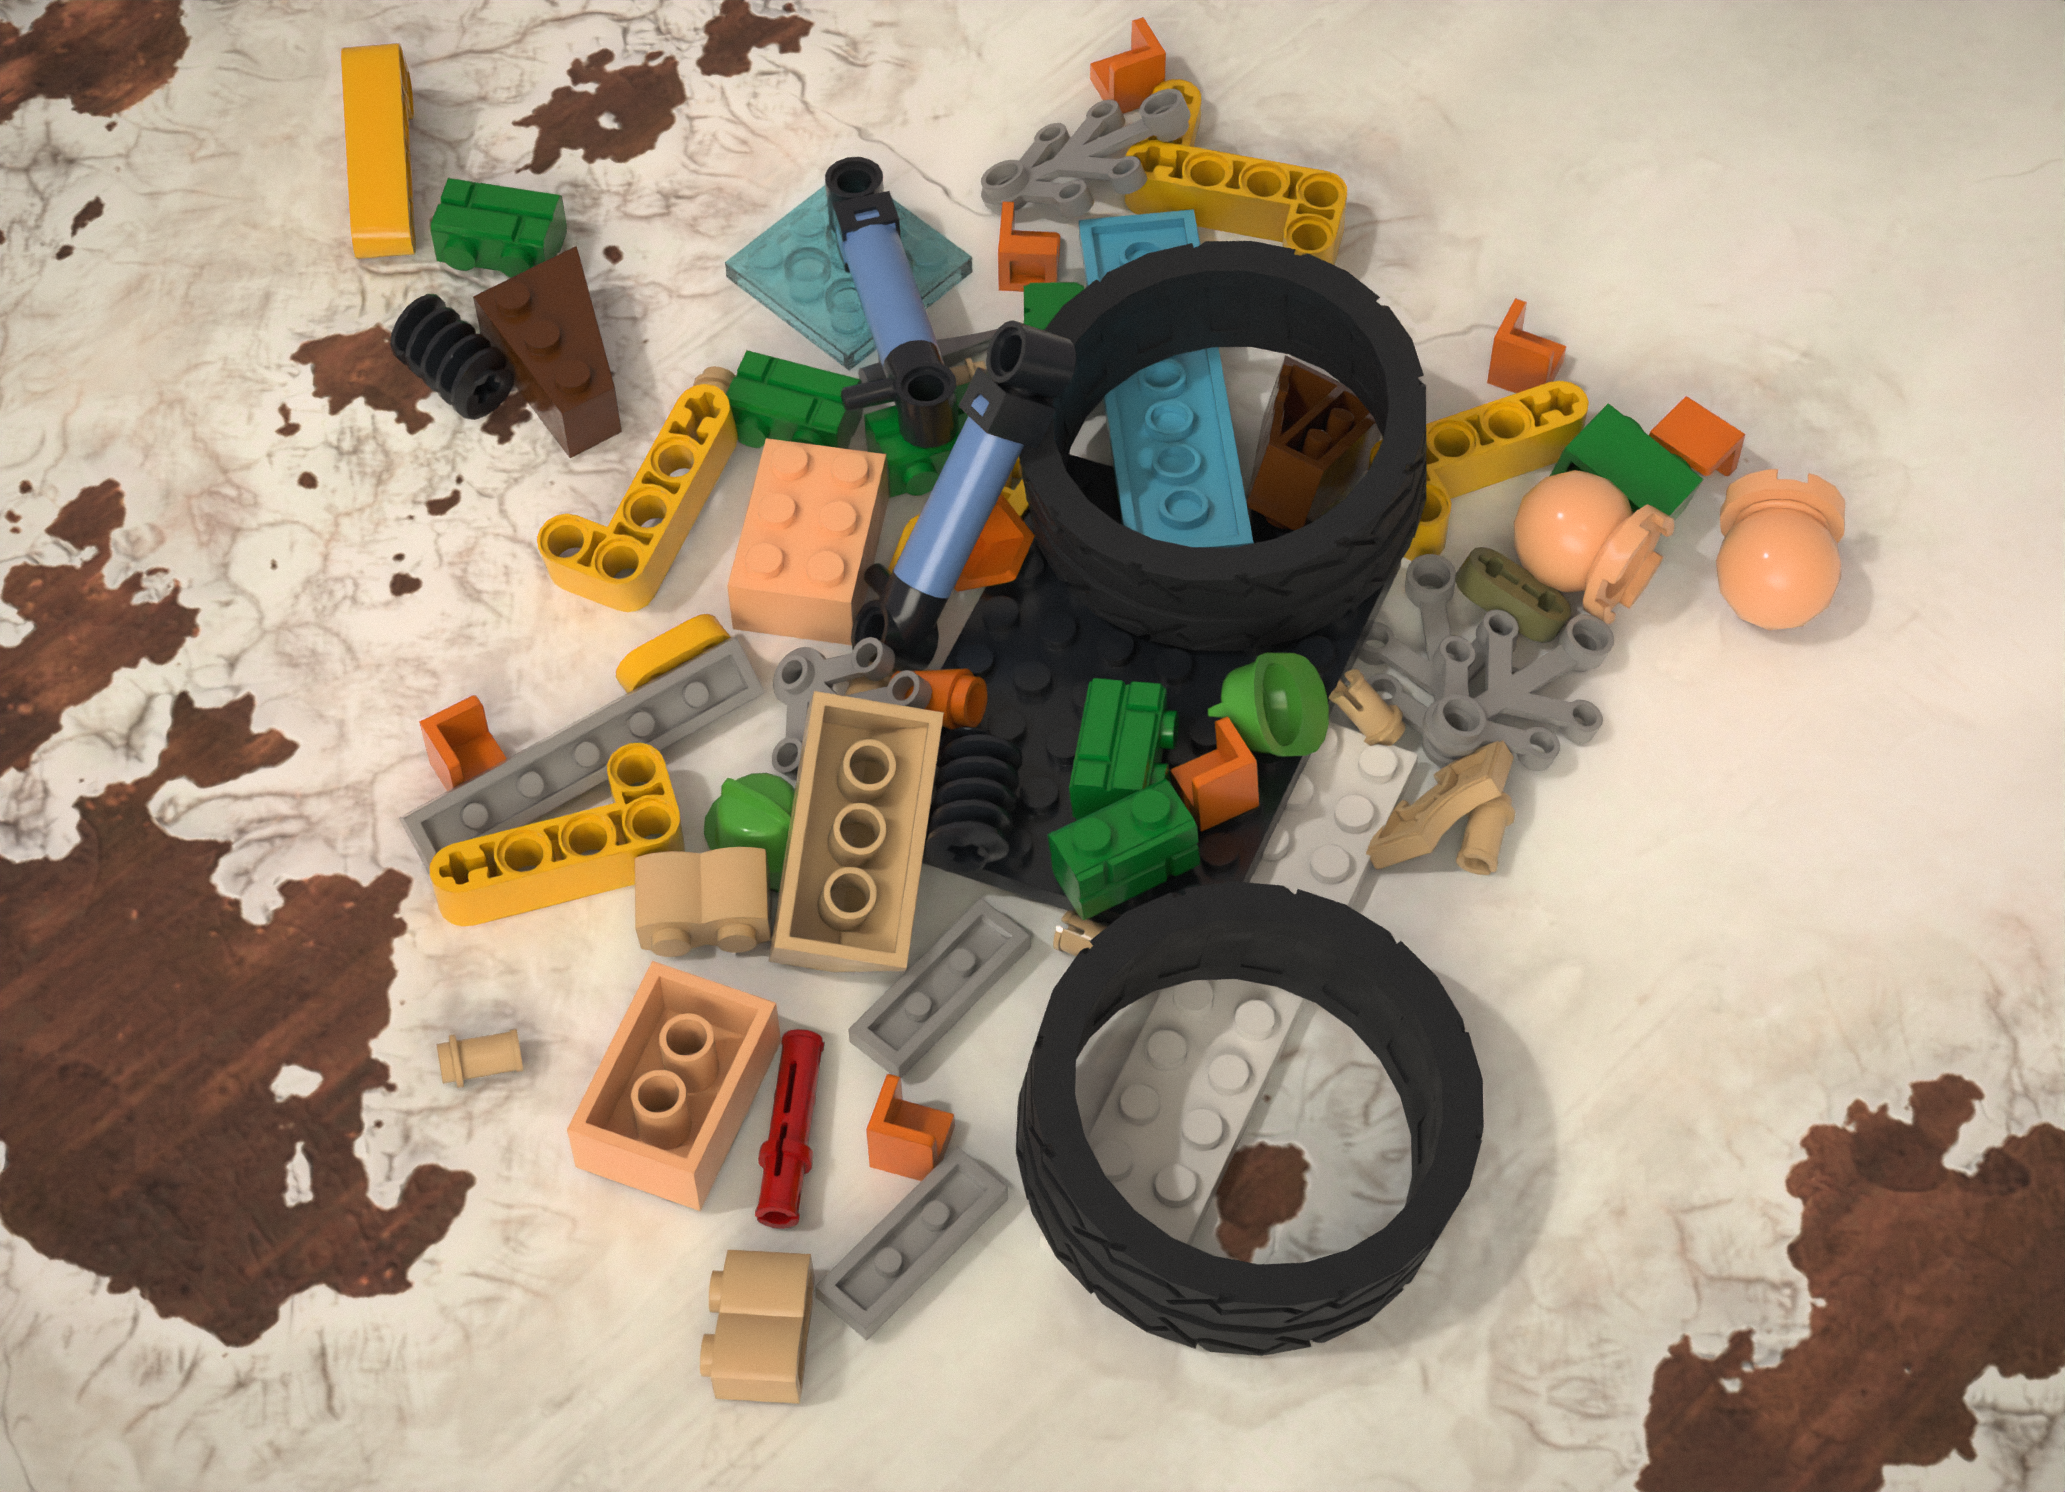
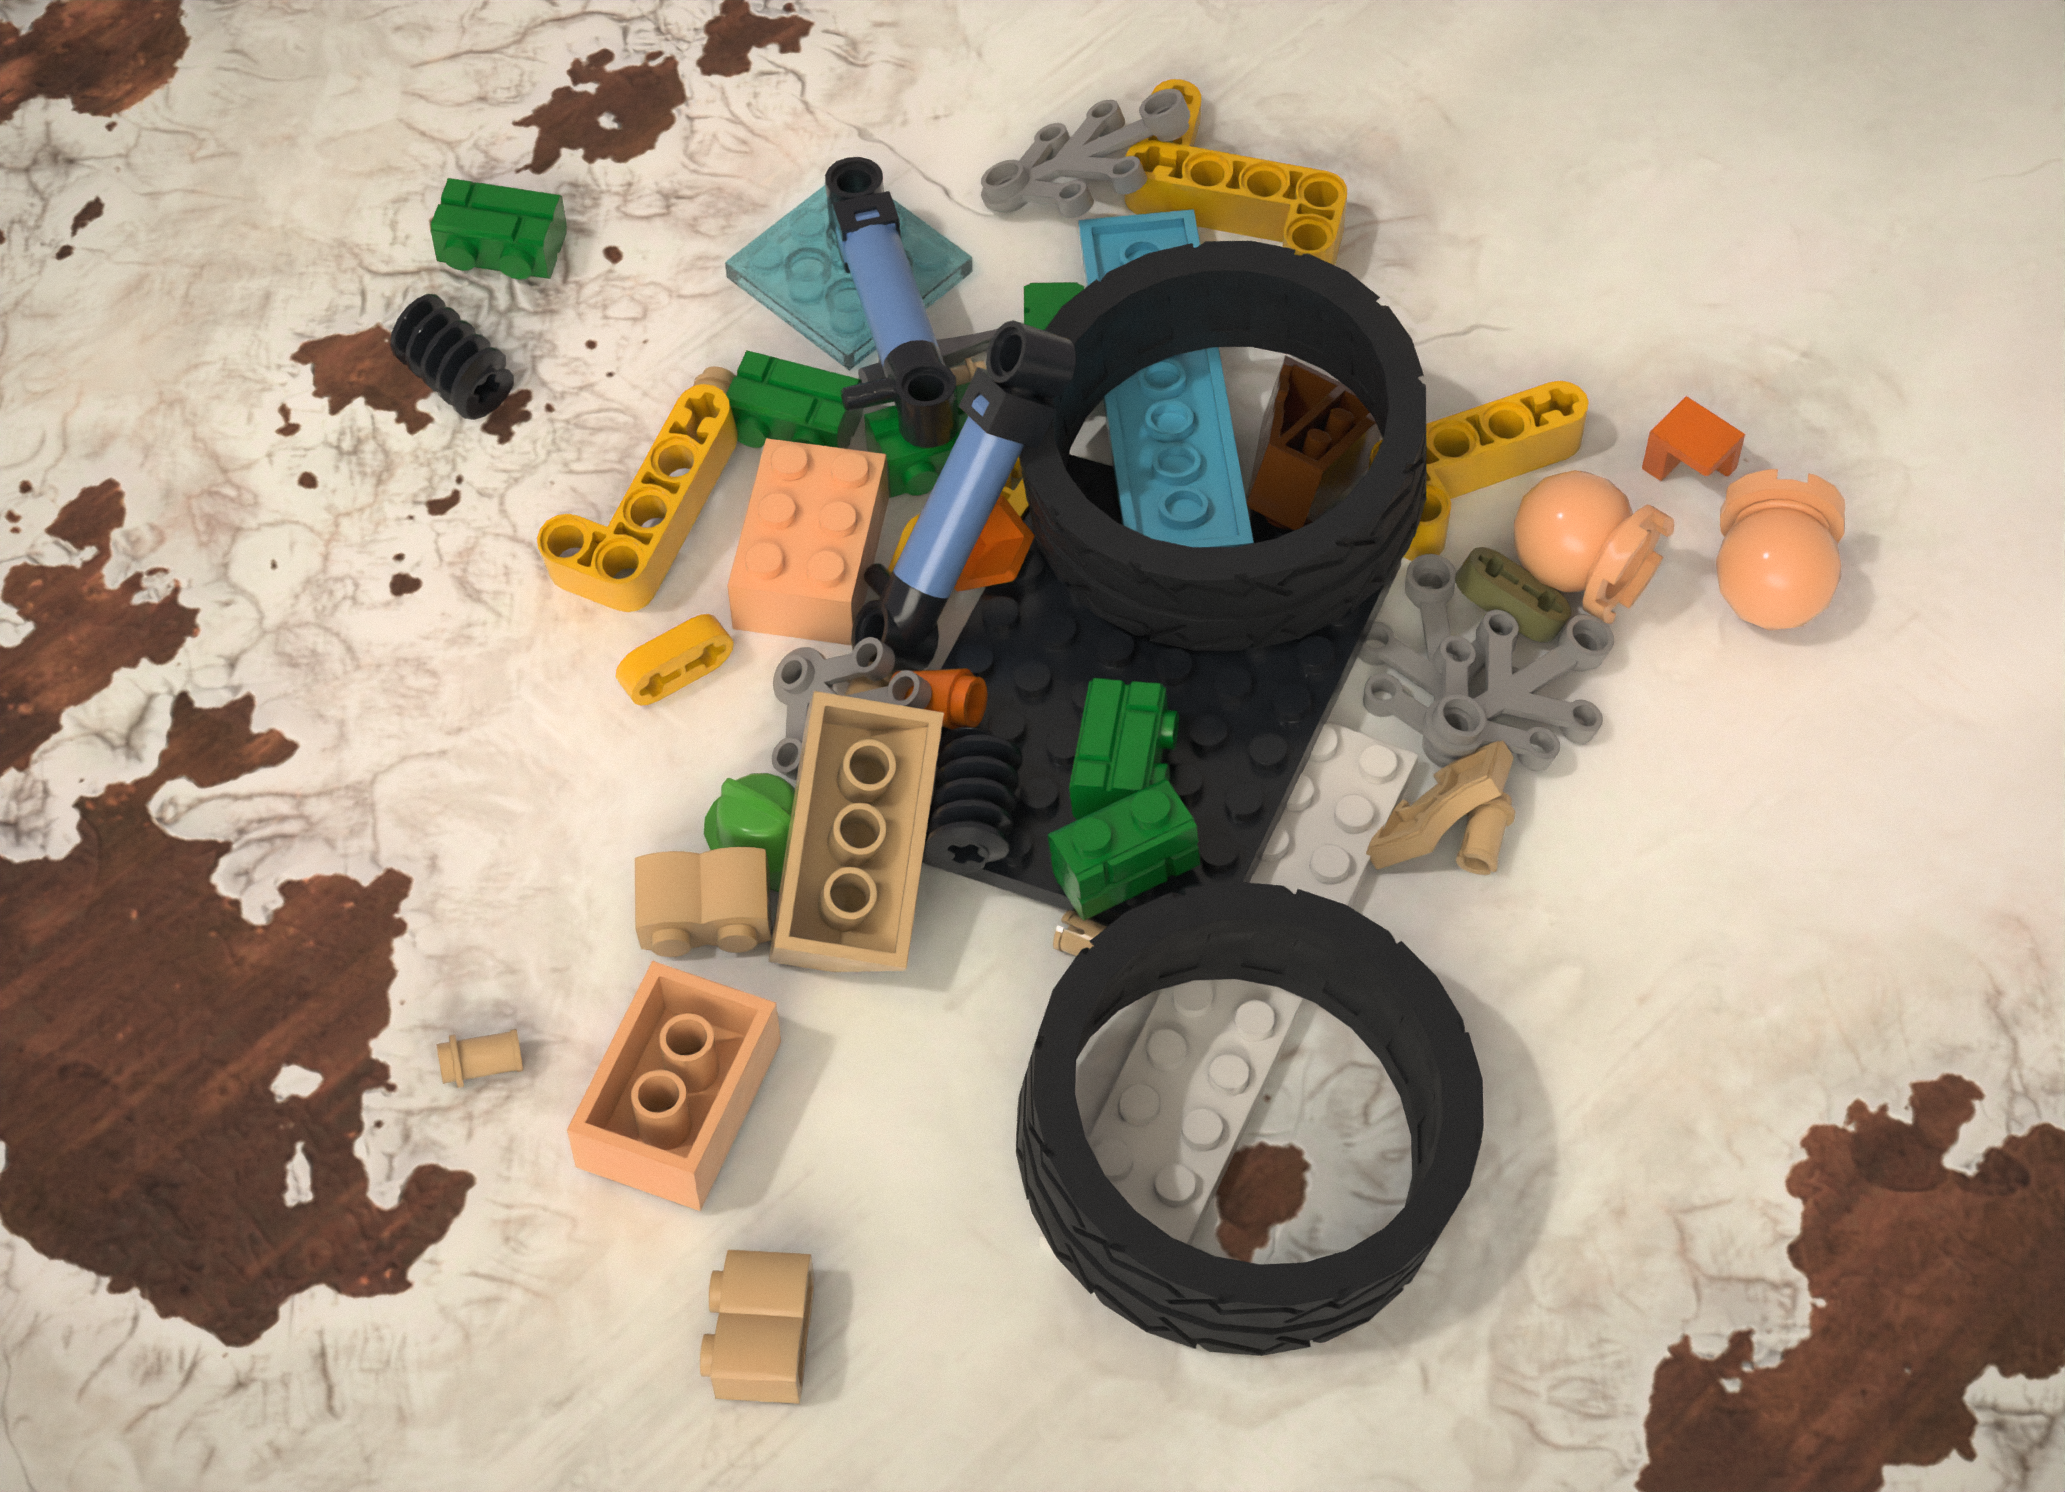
yellow beam [341,43,416,259] -> none
light grey plate [399,637,765,875] -> none
orange panel [419,695,507,791] -> none
yellow beam [430,742,685,927] -> none
reddish brown wedge [473,246,622,458] -> none
red pin [755,1029,825,1229] -> none
light grey plate [815,1146,1008,1341] -> none
light grey plate [848,898,1031,1078] -> none
orange panel [866,1074,955,1181] -> none
orange panel [998,201,1060,292] -> none
orange panel [1090,17,1166,114] -> none
orange panel [1170,716,1259,832] -> none
bright green piece [1207,652,1329,757] -> none
tan pin [1329,669,1406,746] -> none
orange panel [1487,298,1567,393] -> none
green brick [1550,403,1704,536] -> none

